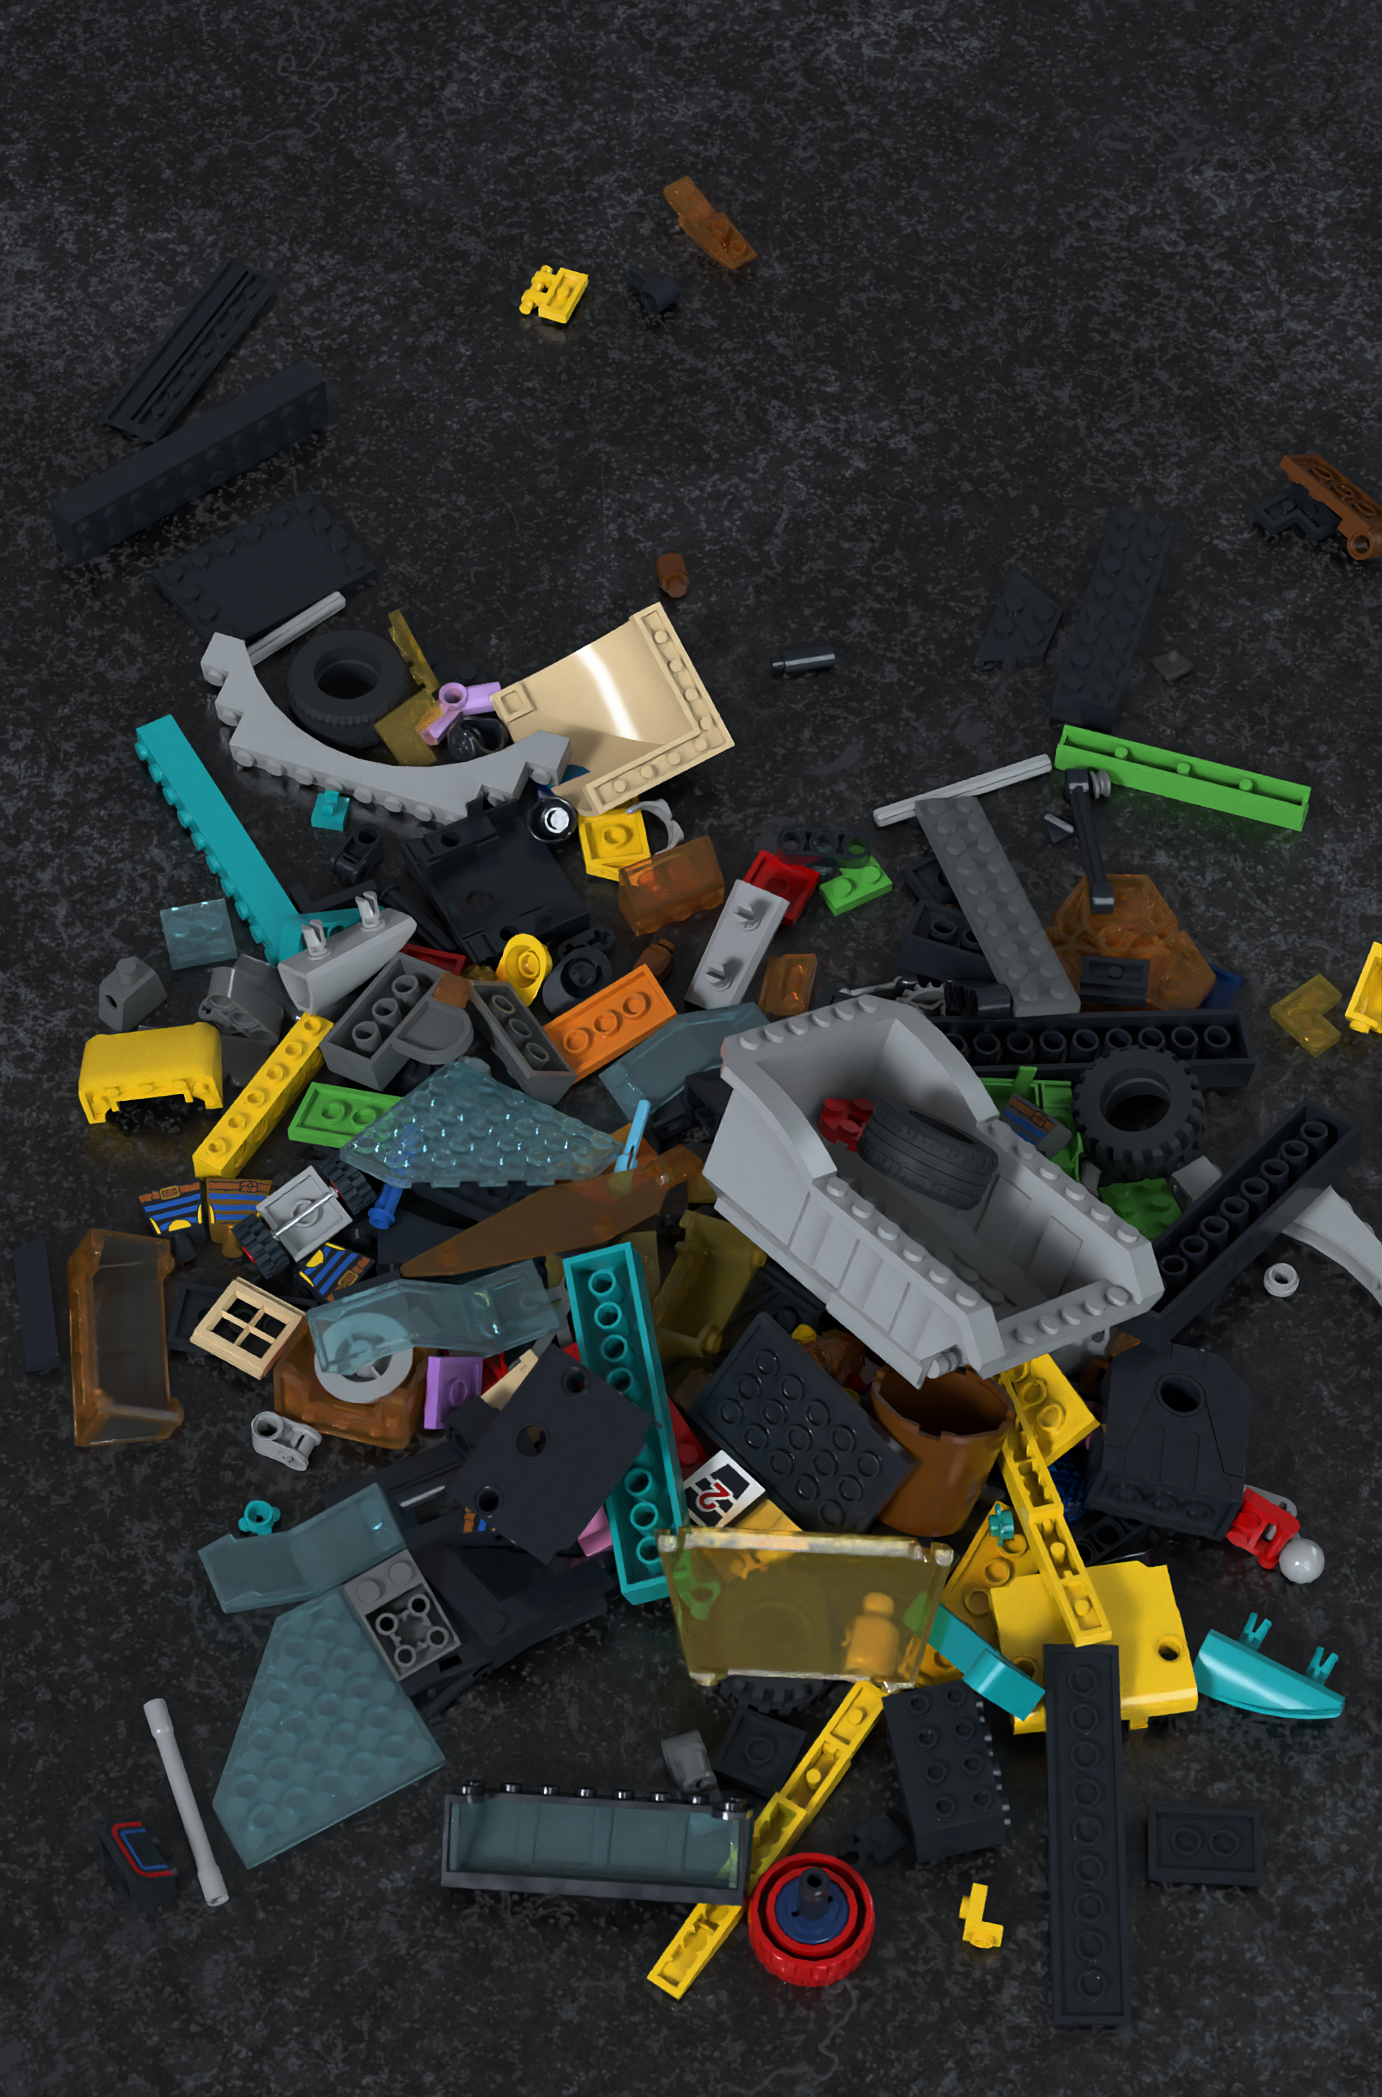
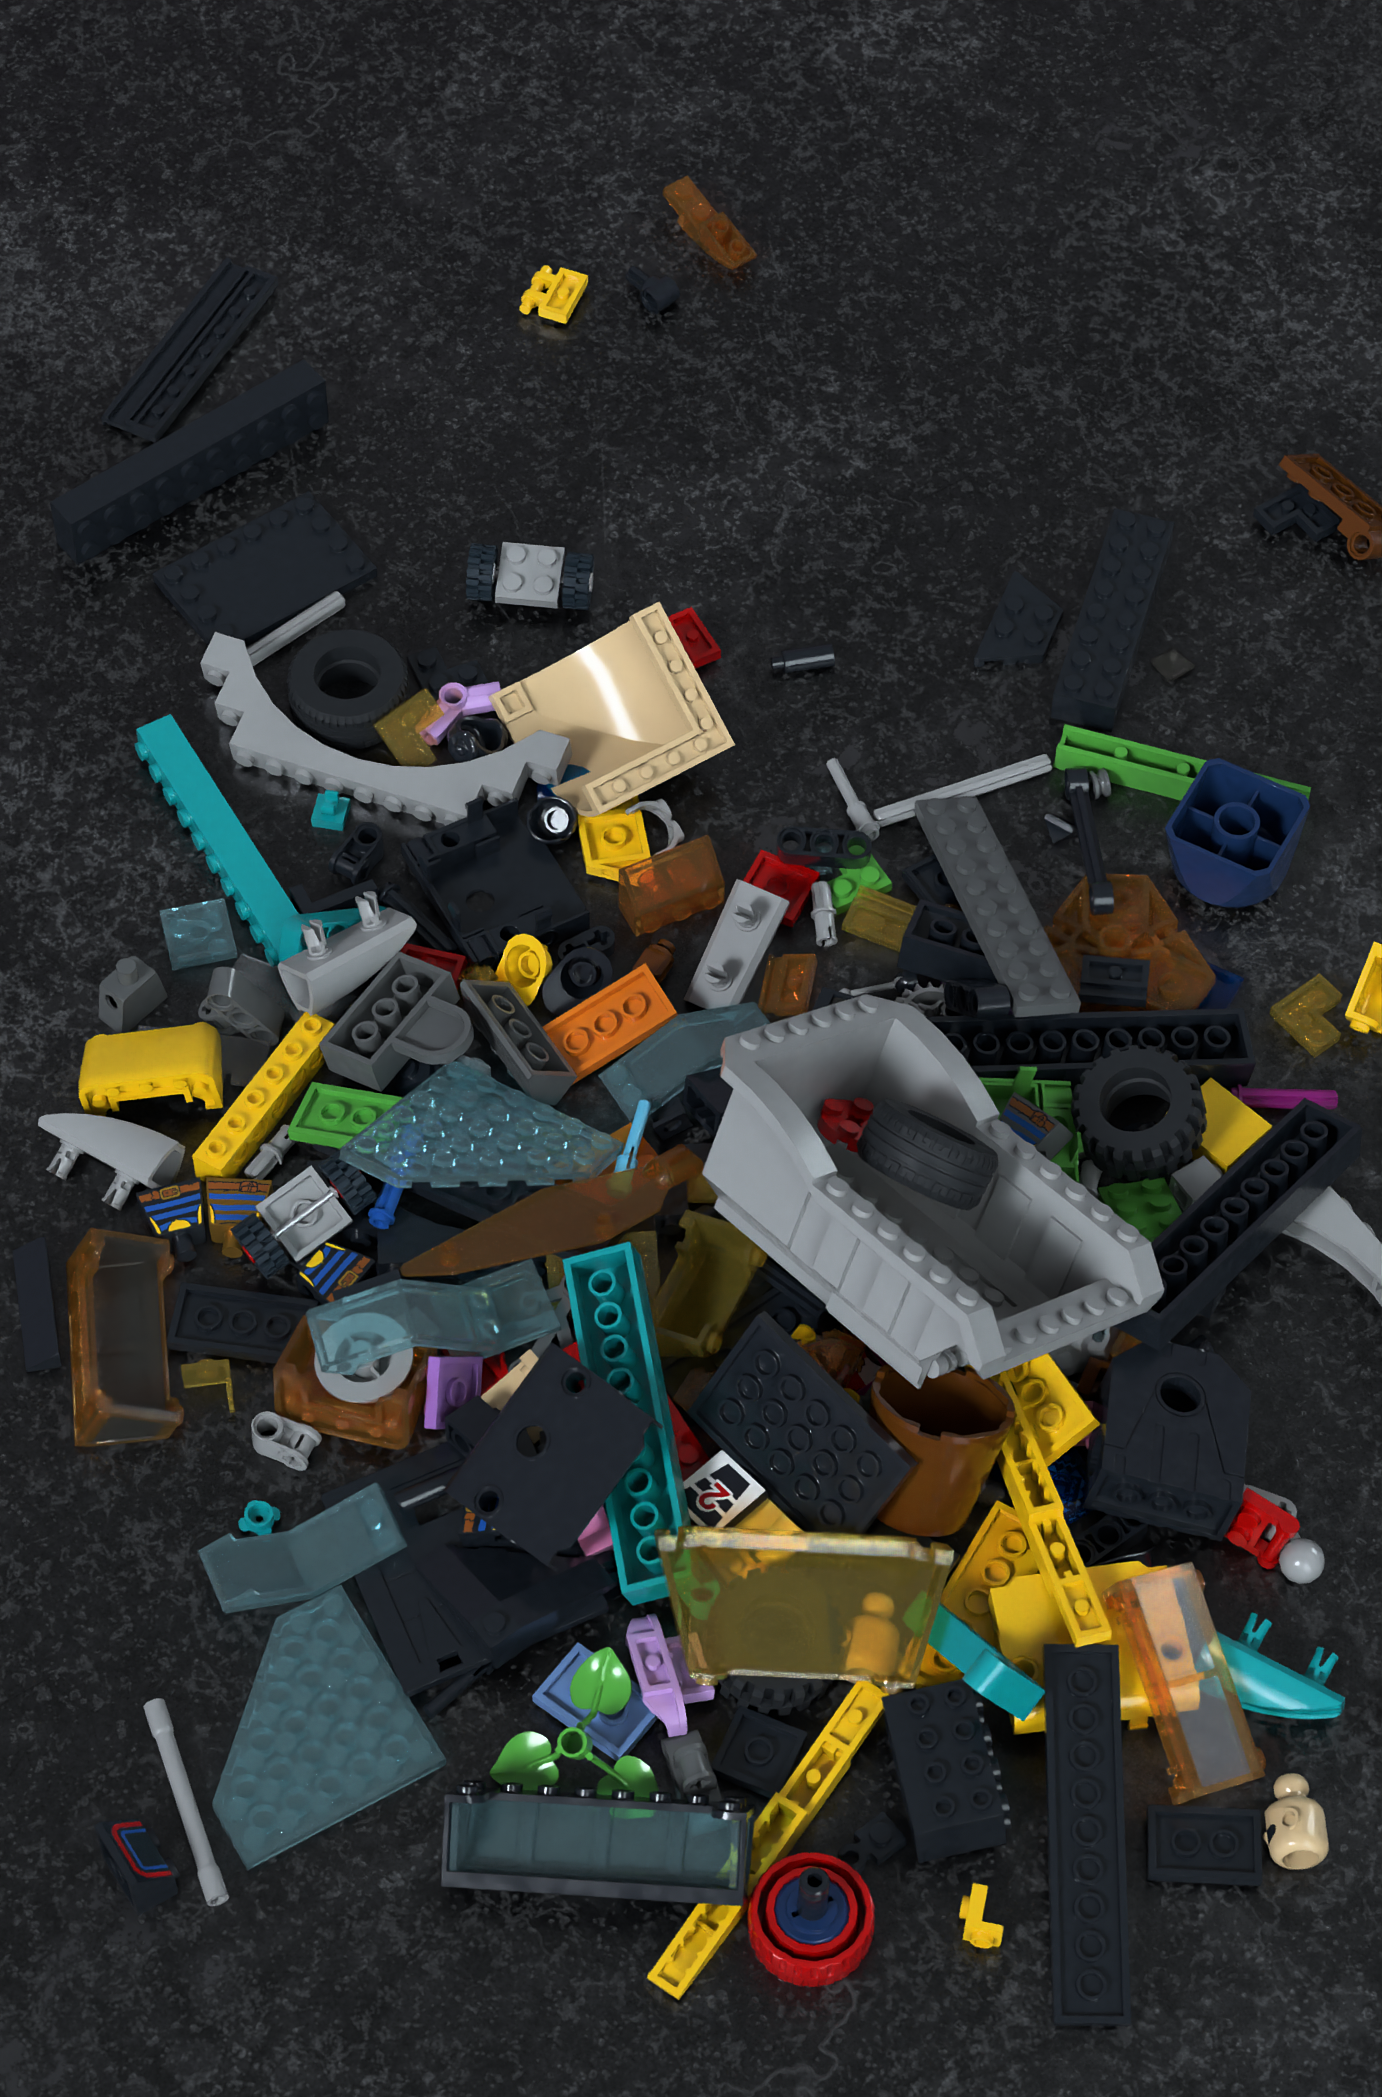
tan piece [190,1276,308,1380] -> none
dark grey slope [340,1549,462,1682] -> none
clear yellow plate [388,609,441,693] -> none
clear orange slope [433,972,474,1009] -> none
reddish brown arm [656,553,689,598] -> none
teal plate [988,1504,1014,1547] -> none
light grey plate [1264,1263,1299,1297] -> none
none -> light grey piece [38,1113,185,1211]
none -> clear yellow bracket [181,1359,235,1413]
none -> light grey axle [244,1124,298,1180]
none -> plate [466,542,594,610]
none -> bright green plant [490,1647,659,1820]
none -> medium blue plate [532,1642,658,1761]
none -> lavender plate [625,1613,715,1737]
none -> red plate [668,607,721,669]
none -> light grey axle [811,881,838,947]
none -> light grey pin [826,758,880,842]
none -> clear yellow plate [842,885,917,952]
none -> windscreen [1102,1562,1266,1806]
none -> dark blue piece [1165,758,1310,908]
none -> yellow brick [1165,1078,1272,1175]
none -> magenta axle [1229,1084,1338,1109]
none -> tan piece [1262,1773,1329,1870]

